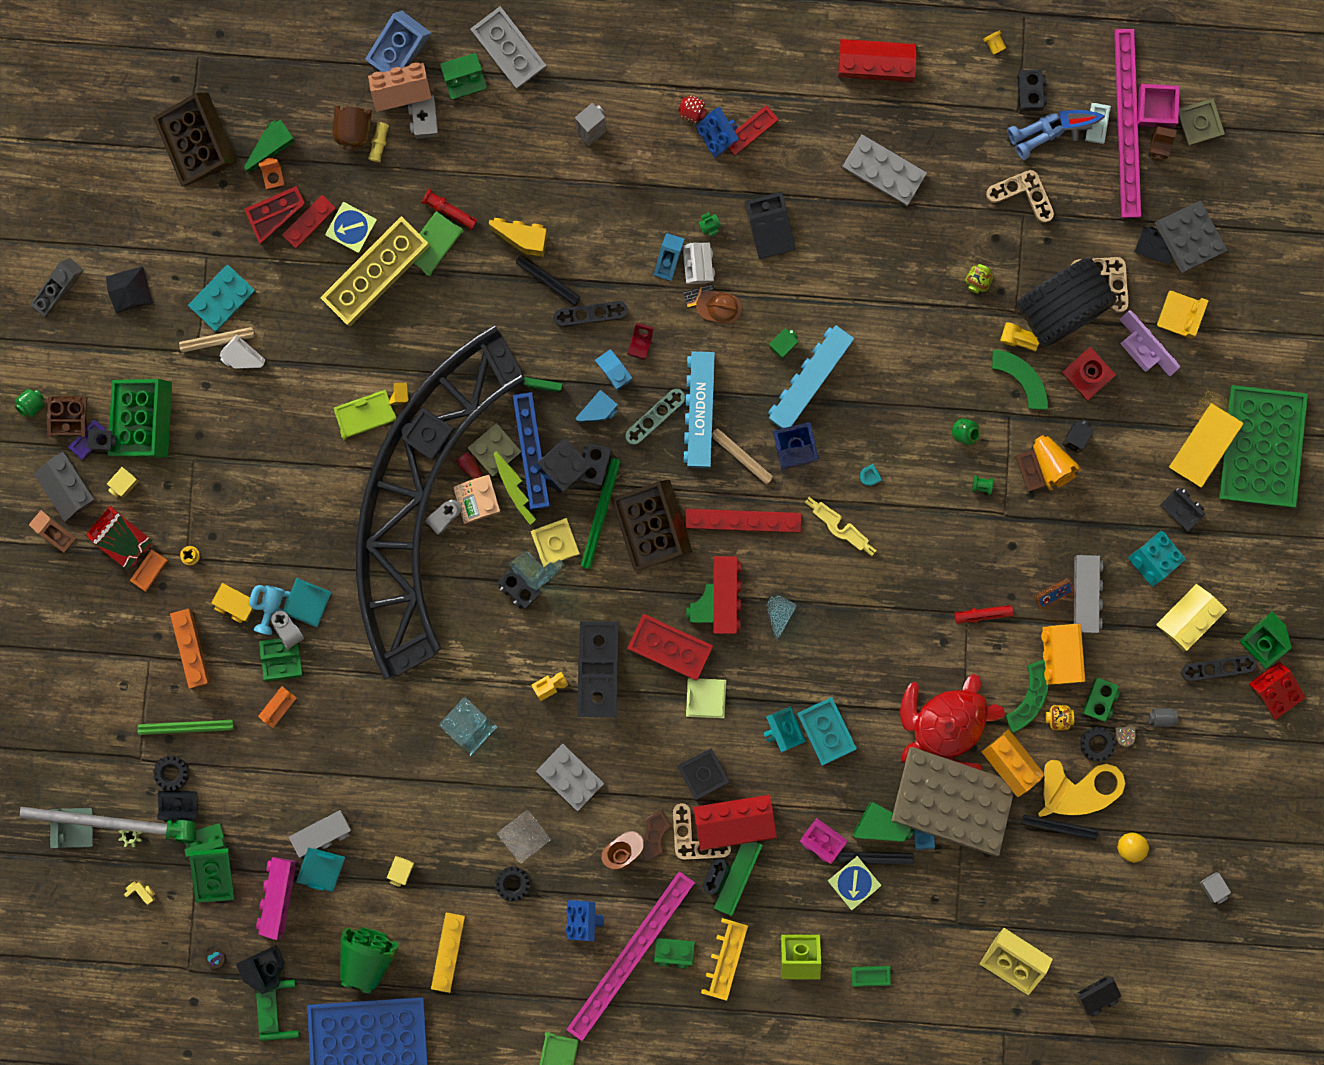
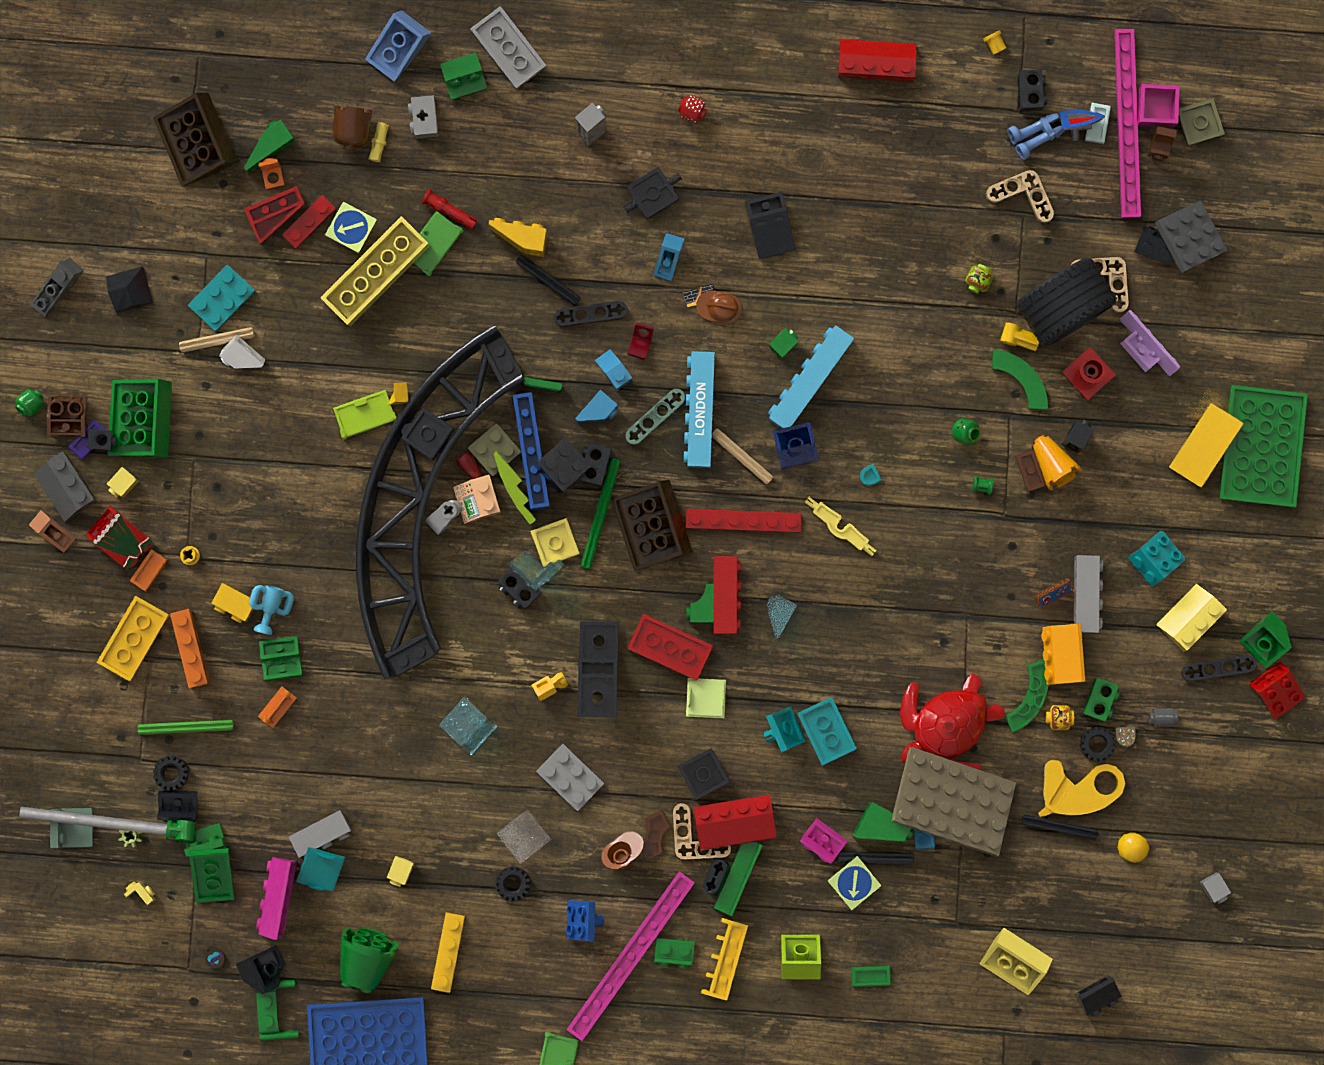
light grey piece [271,611,304,649] -> none
teal piece [283,578,332,627] -> none
nougat brick [368,63,432,112] -> none
white brick [683,243,715,284] -> none
blue plate [696,107,739,158] -> none
green gear [698,212,721,237] -> none
red plate [728,105,779,156] -> none
light grey plate [842,134,927,206] -> none
red pin [954,605,1013,624] -> none
light orange slope [981,729,1044,797] -> none
yellow bracket [1157,291,1209,339] -> none
black bracket [1159,488,1205,532] -> none
none -> yellow plate [97,596,169,682]
none -> black plate [623,167,682,220]

